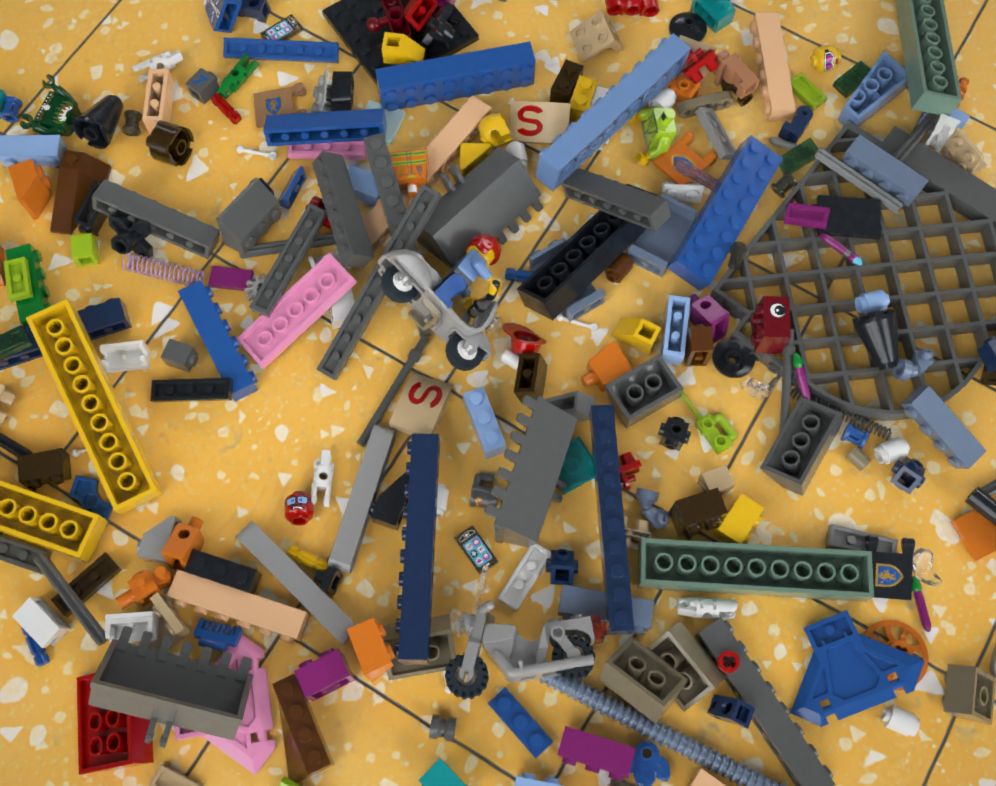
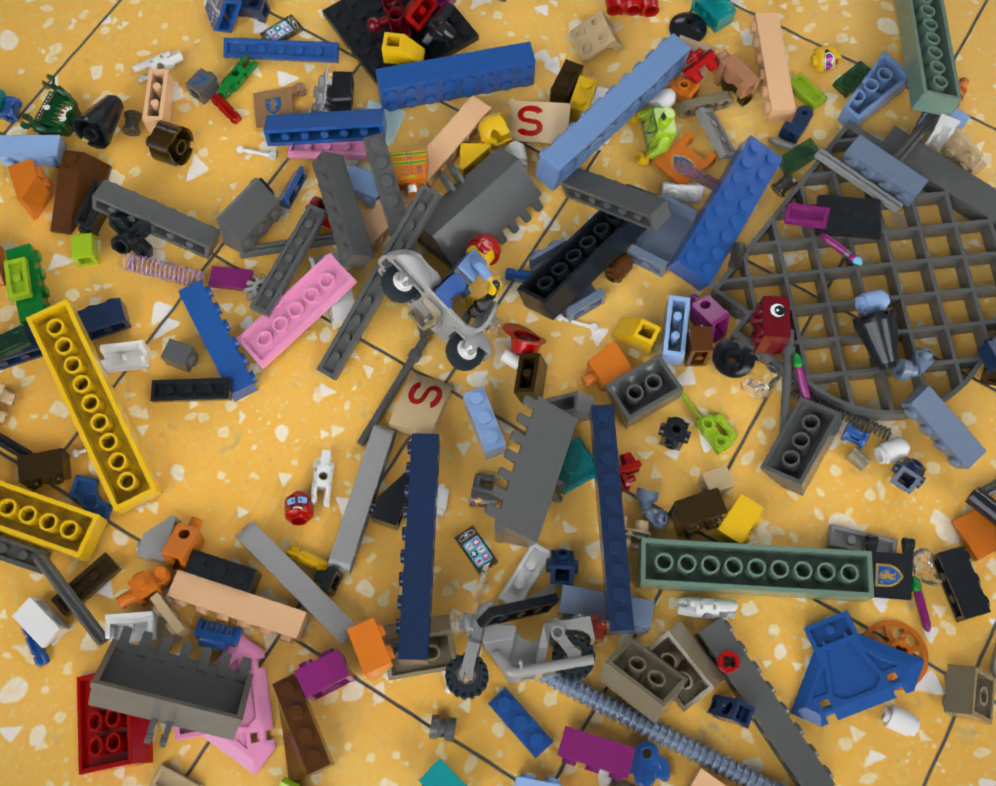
none -> black tile [476,593,560,628]
none -> black brick [930,546,991,623]

